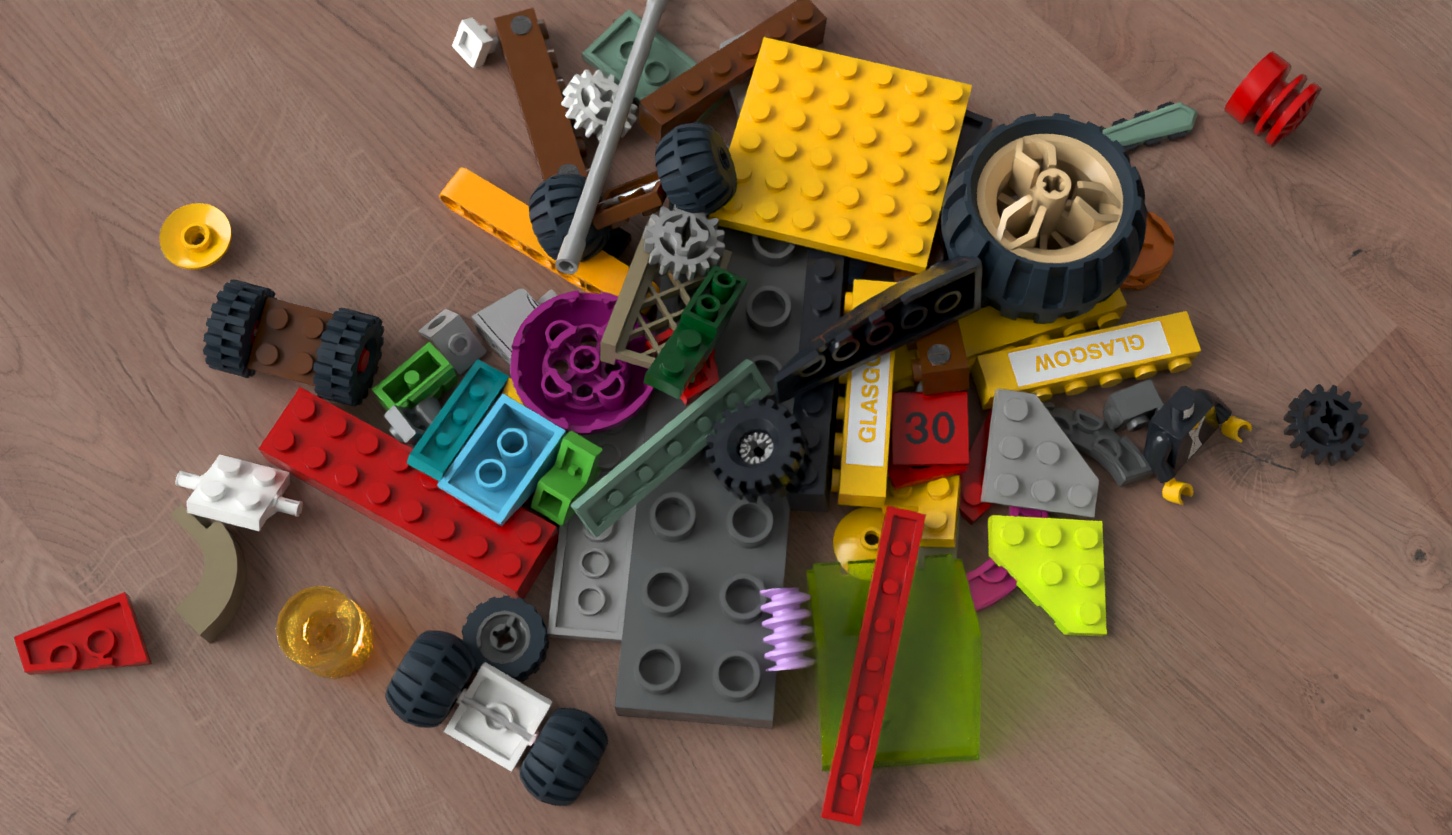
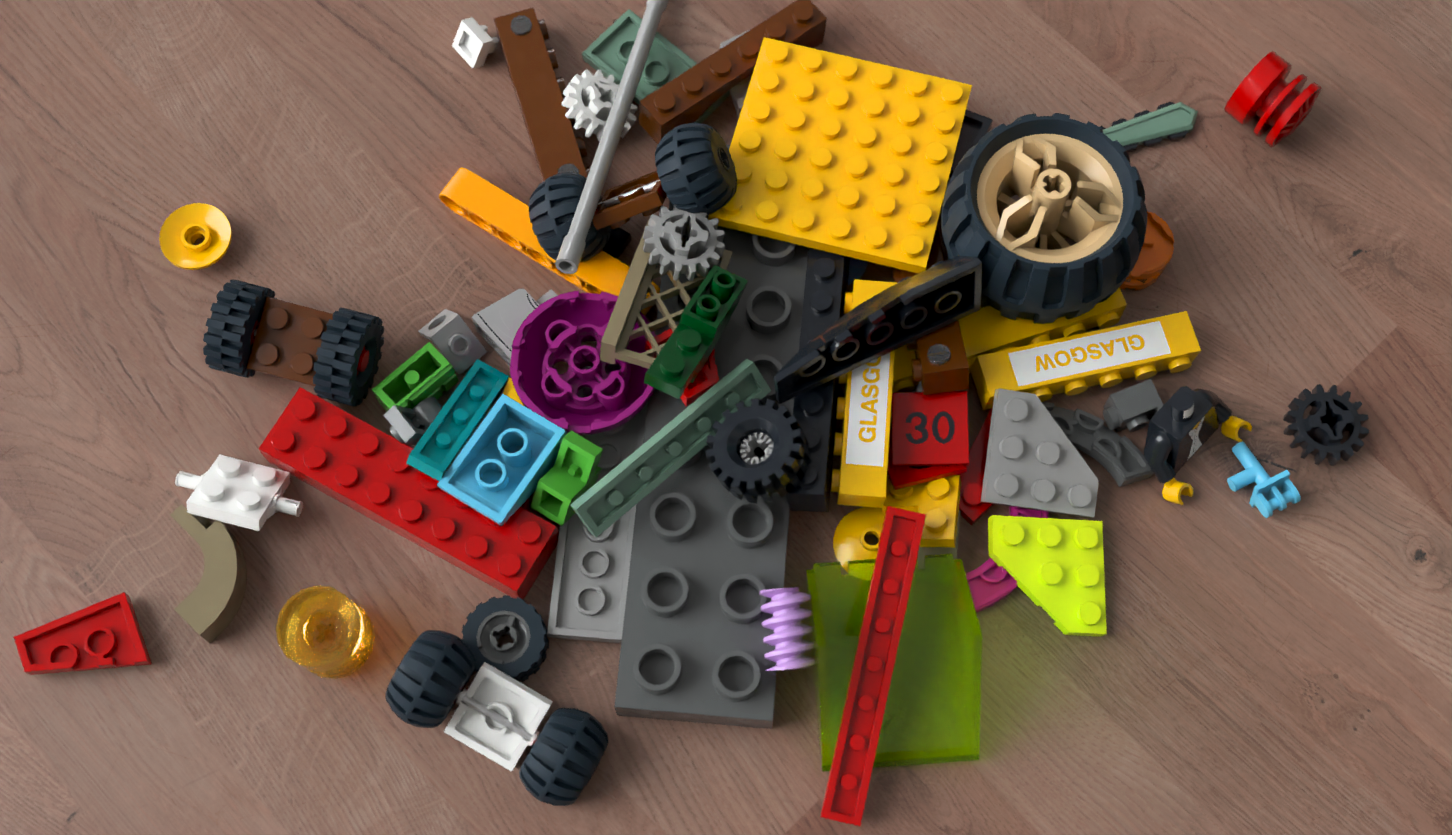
none -> medium azure arm [1227,441,1301,518]

